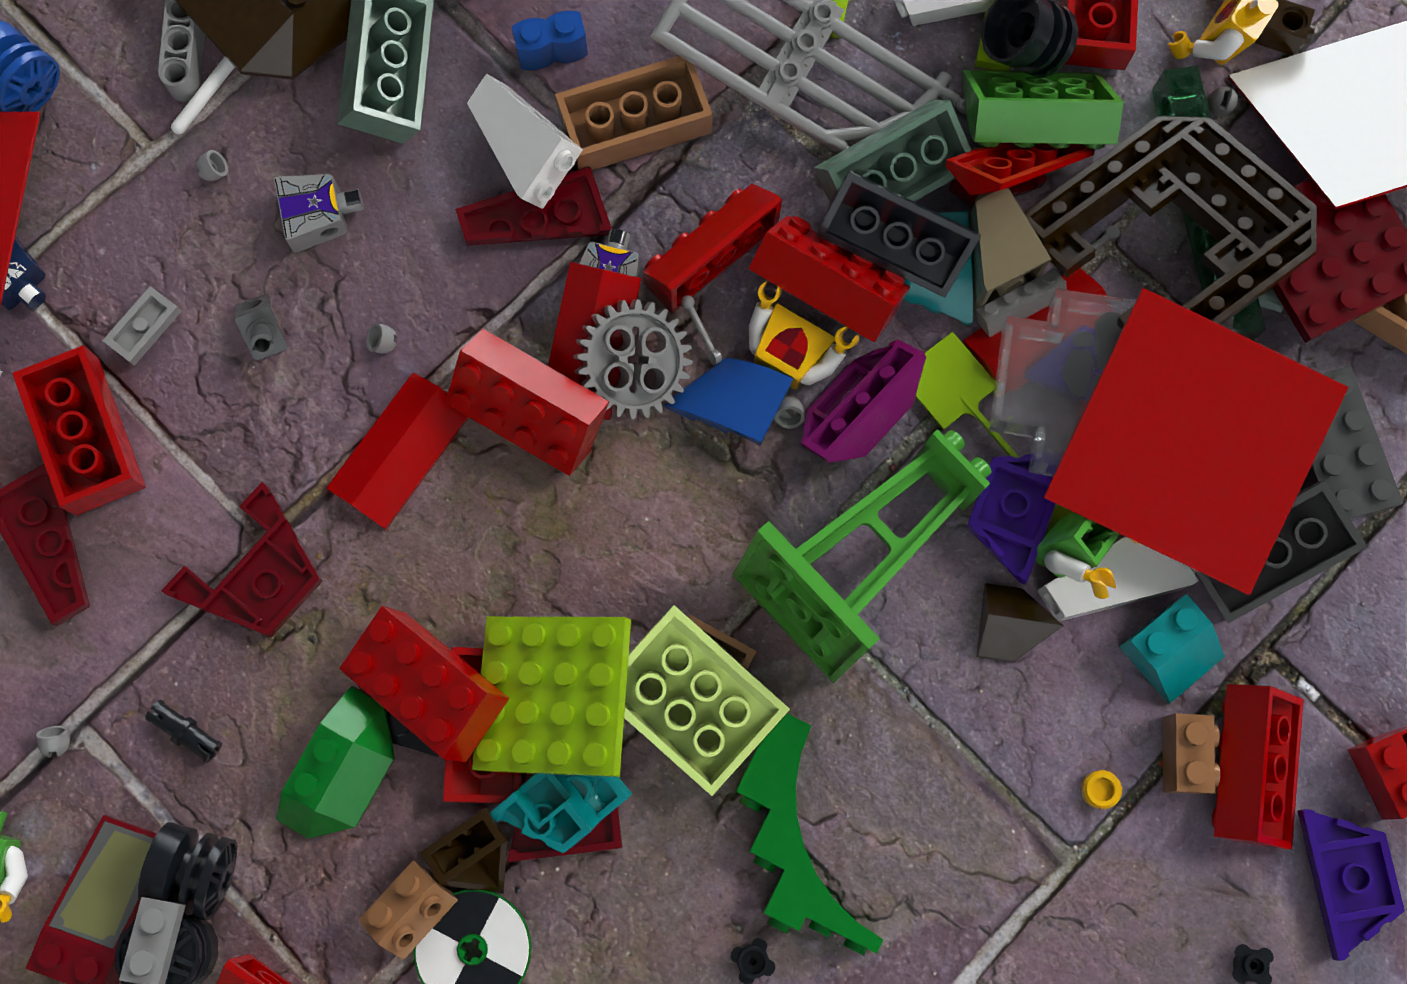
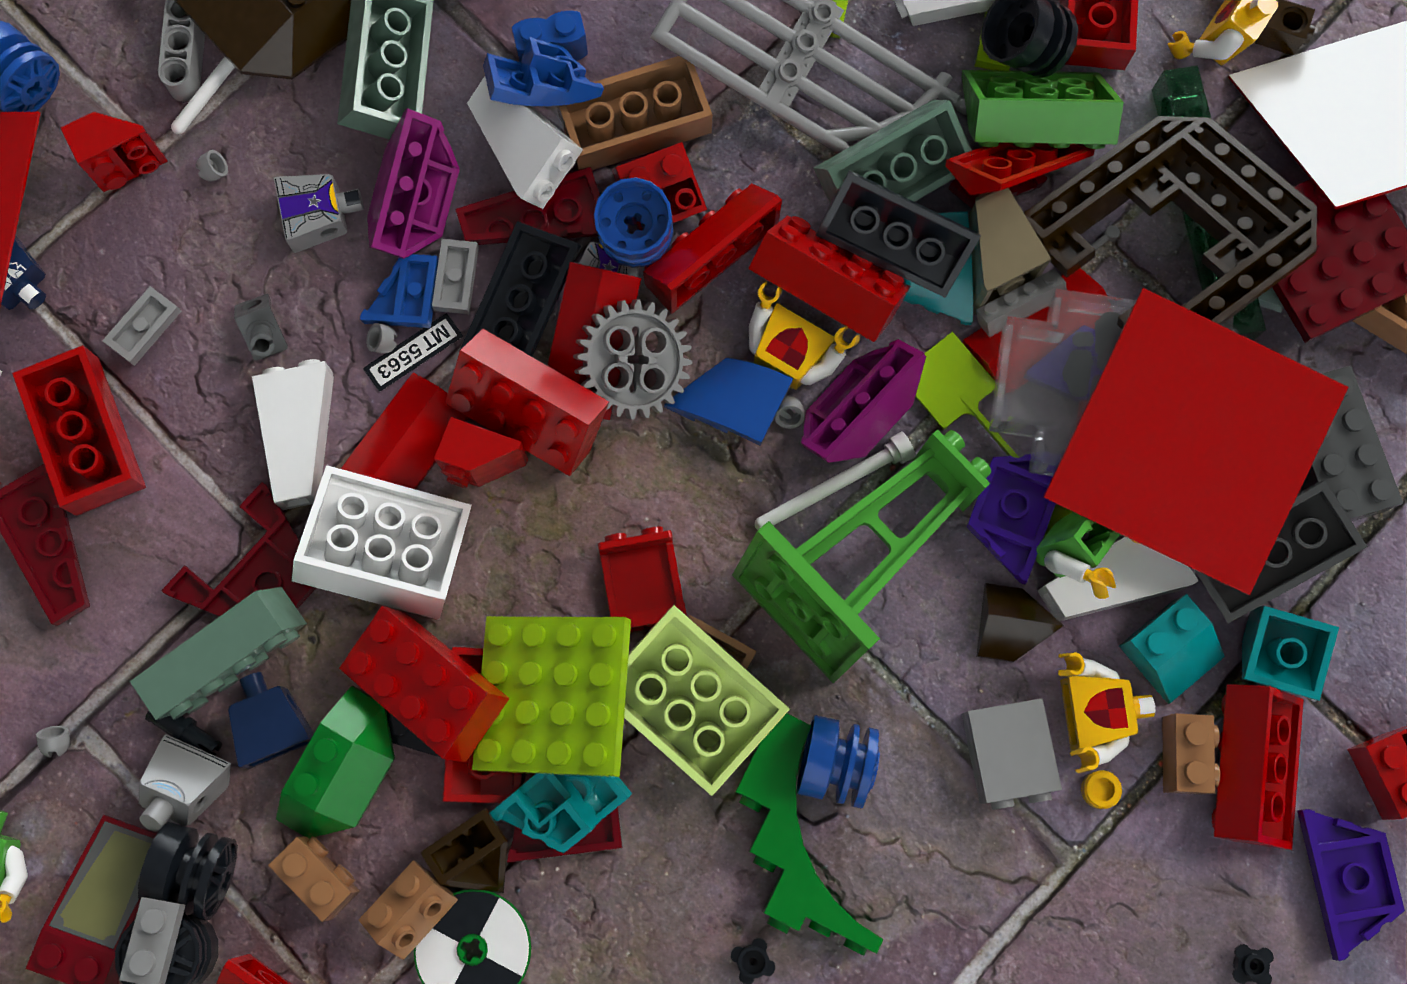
light grey hinge [681,295,722,365] -> none
light grey hinge [1207,86,1238,117] -> none
none -> red slope [60,112,168,192]
none -> sand green brick [129,587,307,720]
none -> light grey torso [139,734,231,831]
none -> dark blue torso [228,672,314,769]
none -> white slope [252,359,334,510]
none -> medium nougat brick [268,836,360,922]
none -> white slope [292,465,472,620]
none -> blue wing [360,254,439,328]
none -> sticker [363,313,463,392]
none -> magenta wedge [367,108,460,259]
none -> light grey plate [432,239,479,315]
none -> red slope [434,417,528,488]
none -> black slope [459,221,581,357]
none -> blue slope [483,37,604,106]
none -> blue wheel [594,177,673,268]
none -> red panel [598,526,687,633]
none -> red slope [612,142,707,231]
none -> white piece [754,431,916,530]
none -> blue wheel [797,715,880,809]
none -> light grey brick [962,698,1062,810]
none -> torso [1058,652,1155,773]
none -> teal slope [1242,606,1339,701]

